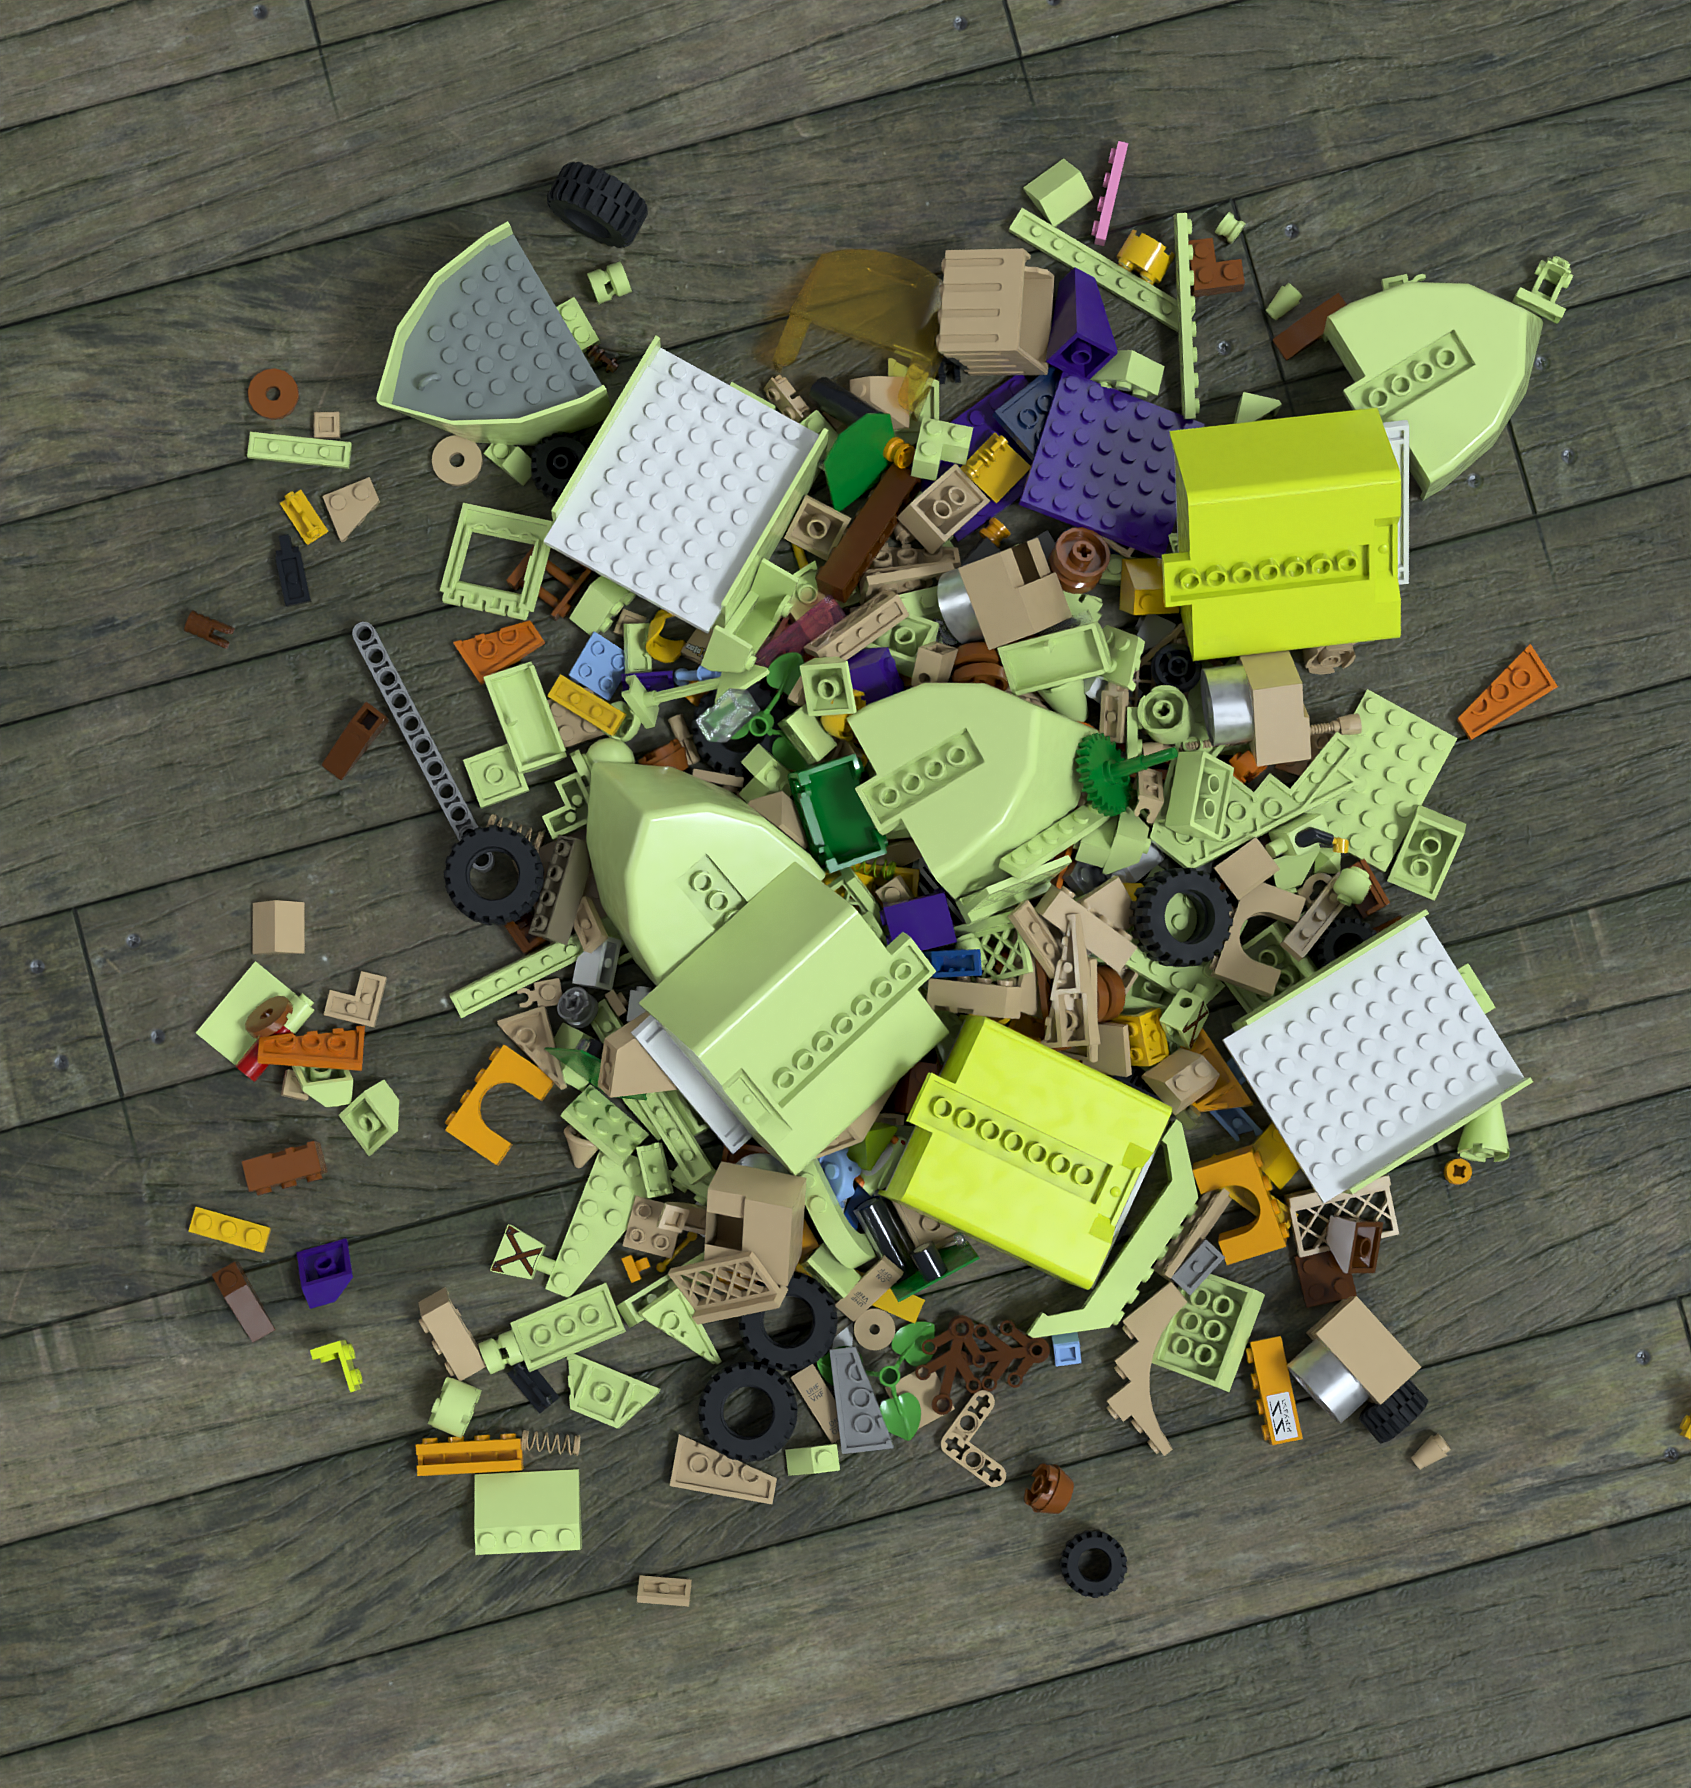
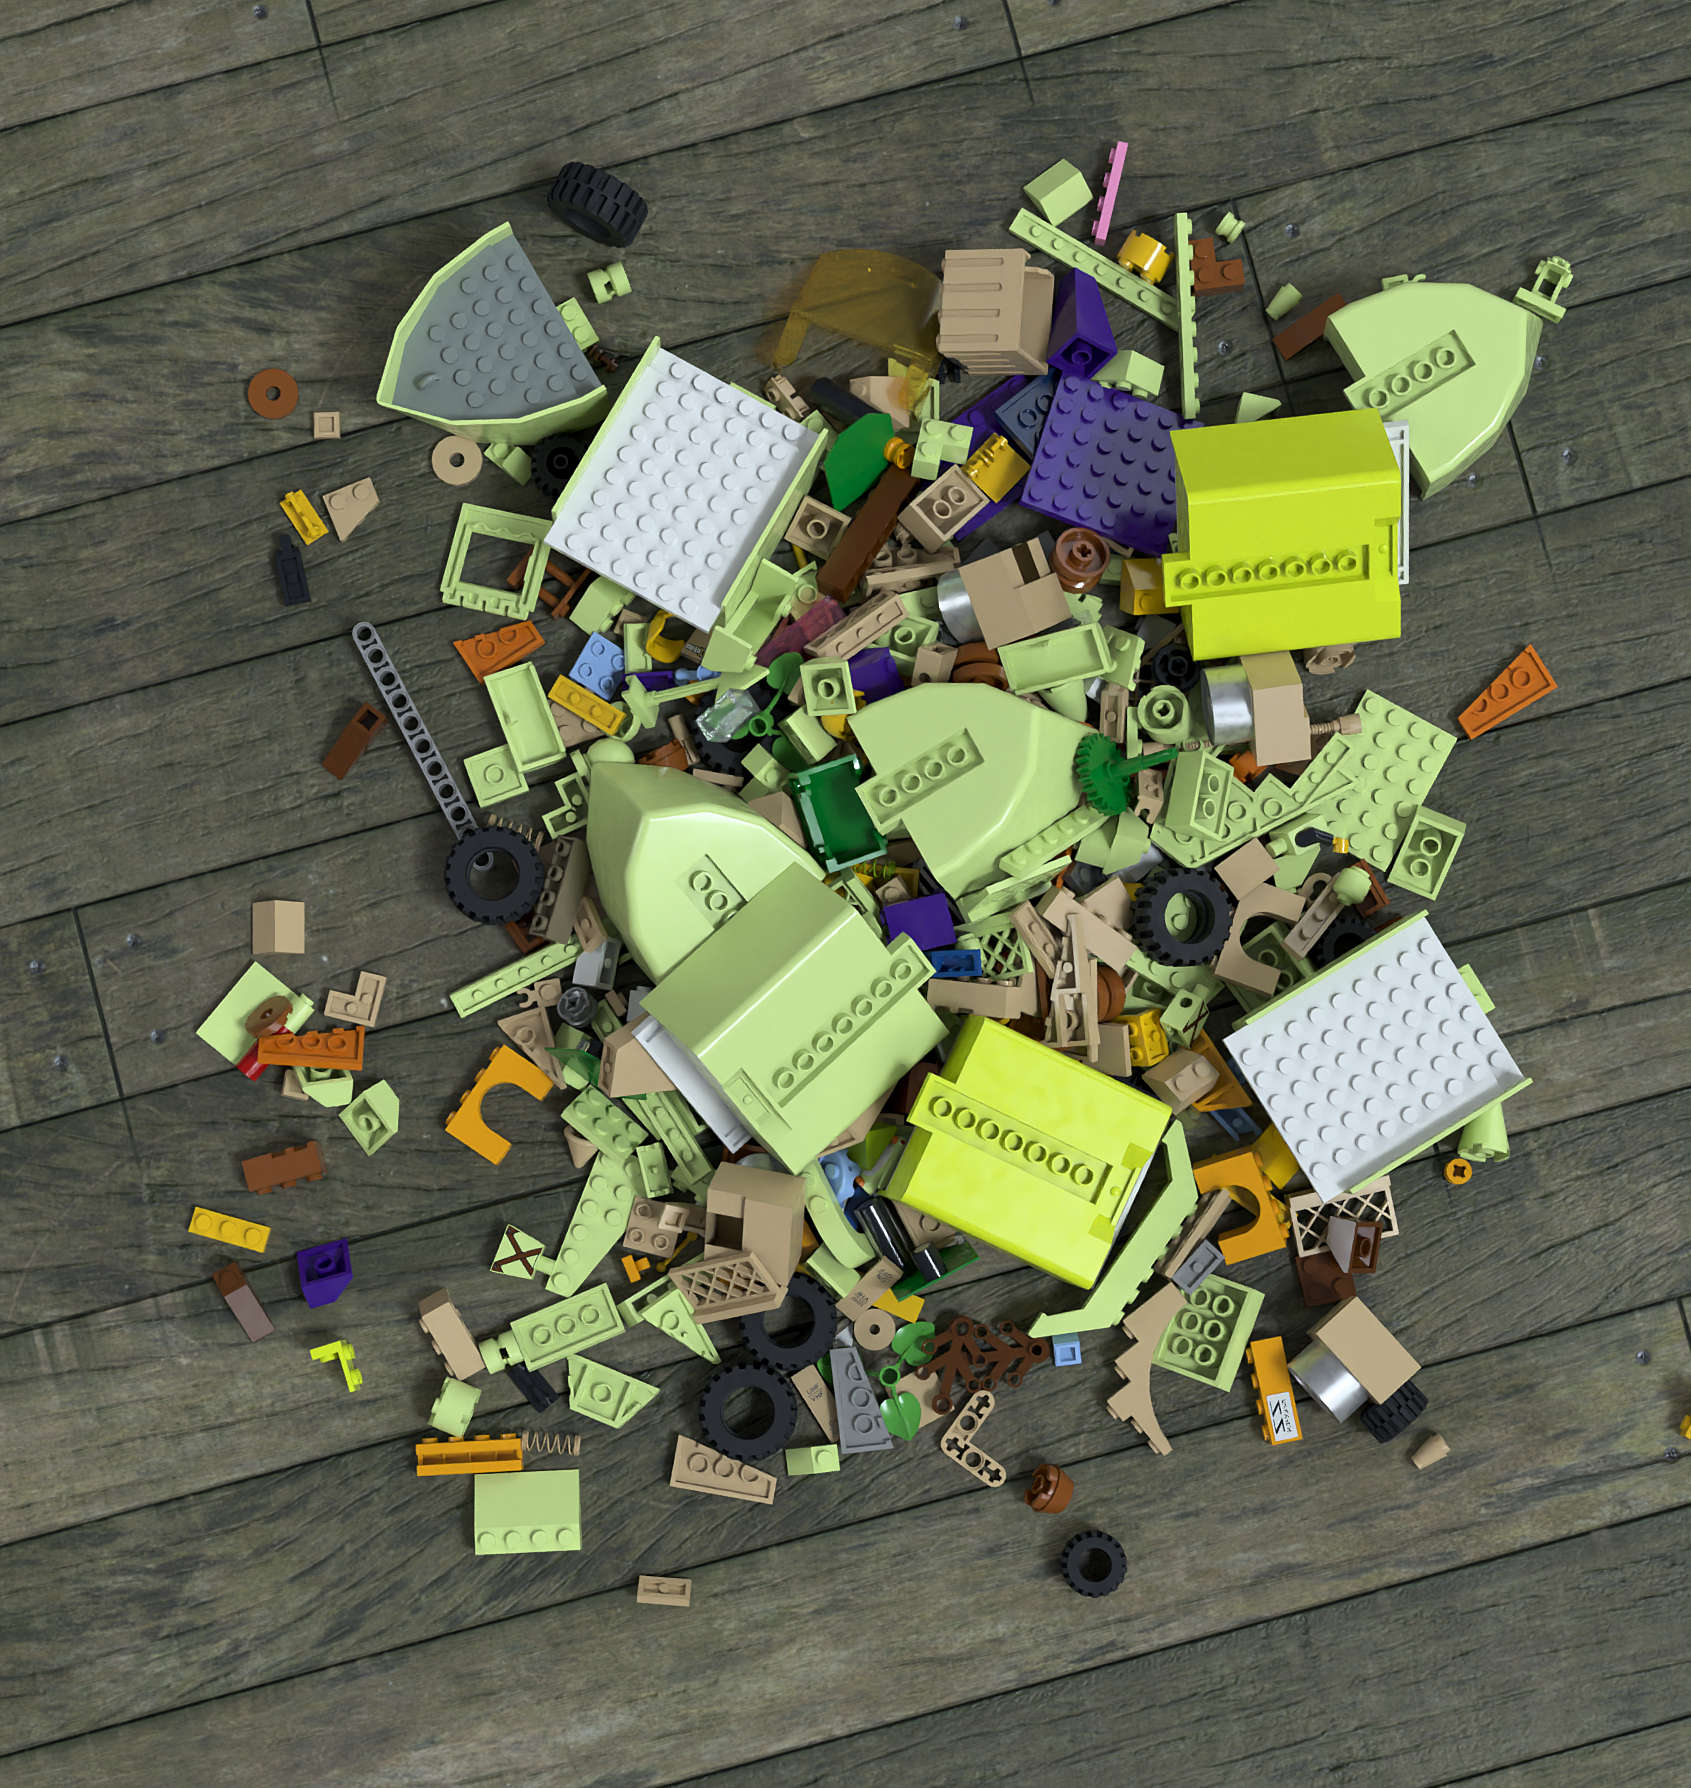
reddish brown hinge [184,610,235,649] -> none
yellowish green tile [247,432,352,469] -> none
light orange wheel [979,517,1011,548] -> none
yellowish green slope [1314,848,1341,874] -> none

